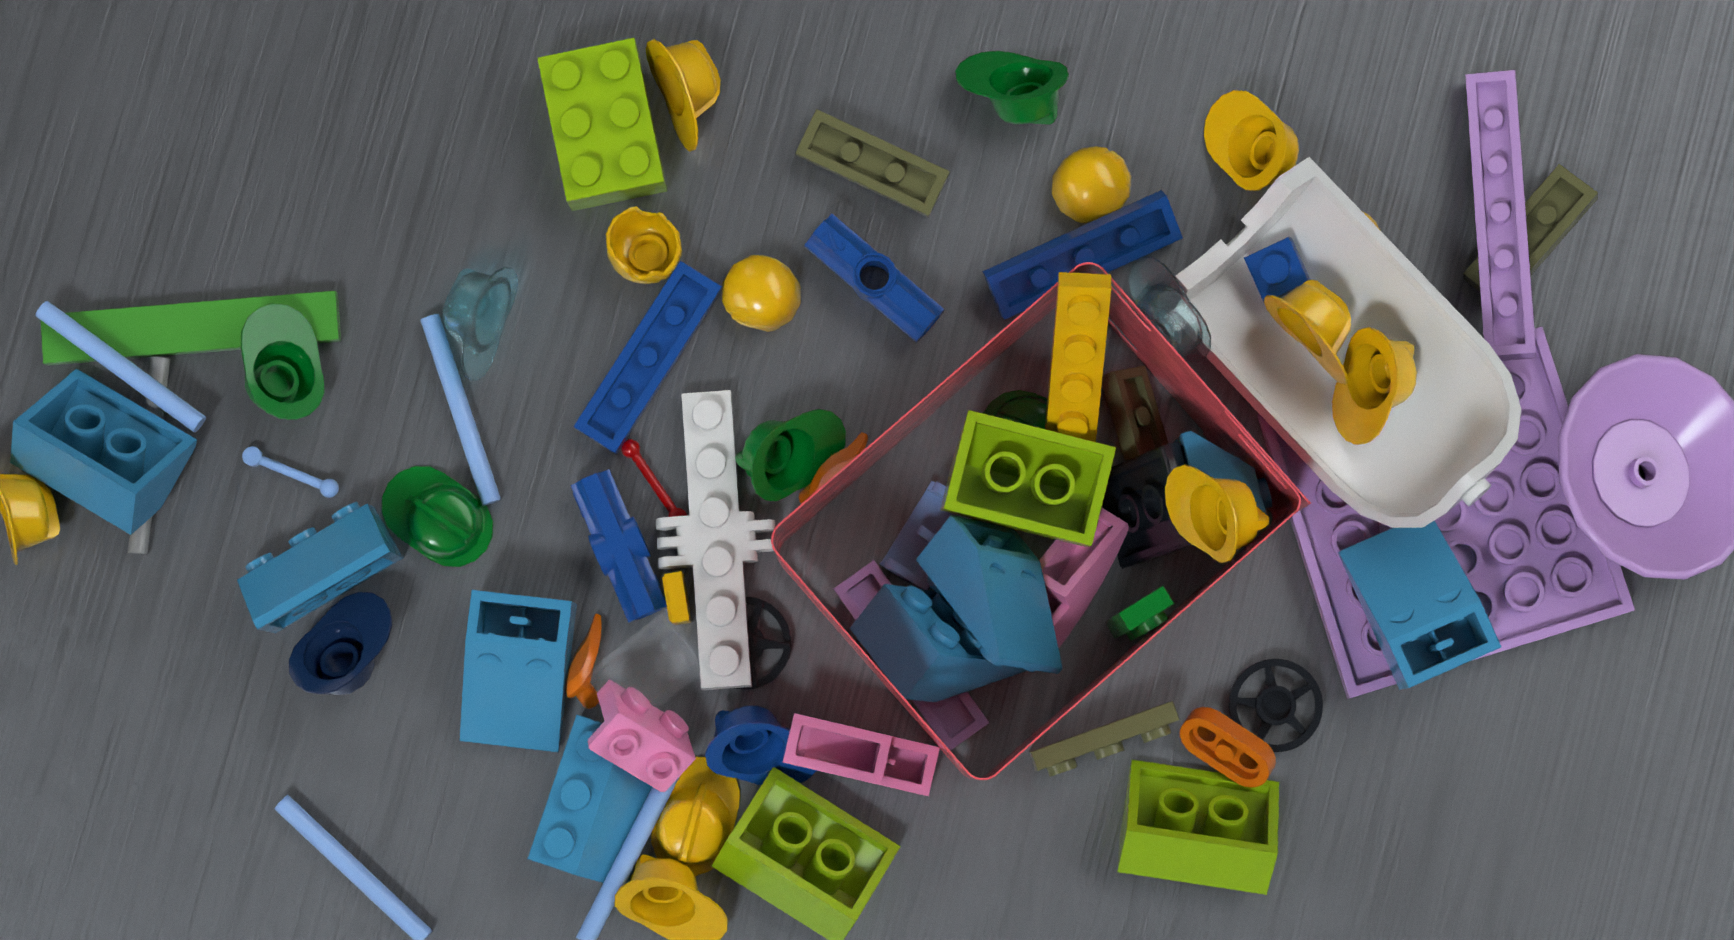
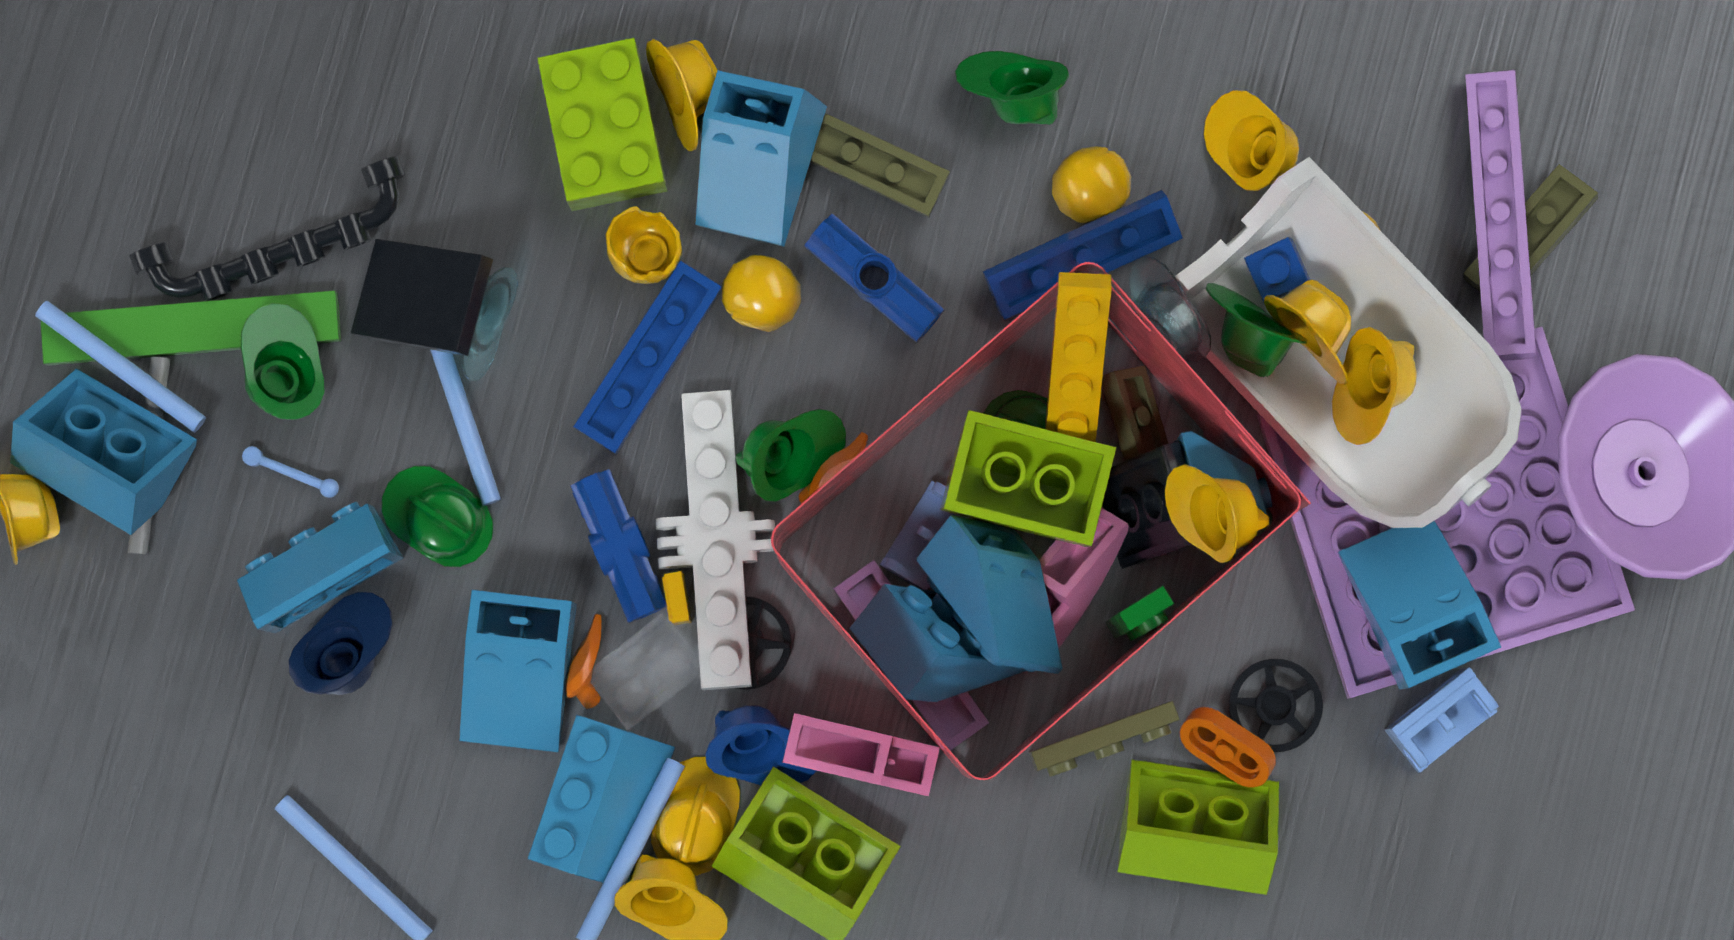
bright pink bracket [587,679,696,792] -> none
red hinge [621,439,688,517] -> none
none -> black bar [129,156,405,301]
none -> black tile [351,239,494,356]
none -> dark azure slope [695,70,827,247]
none -> green piece [1205,283,1307,377]
none -> light blue hinge [1384,667,1499,773]

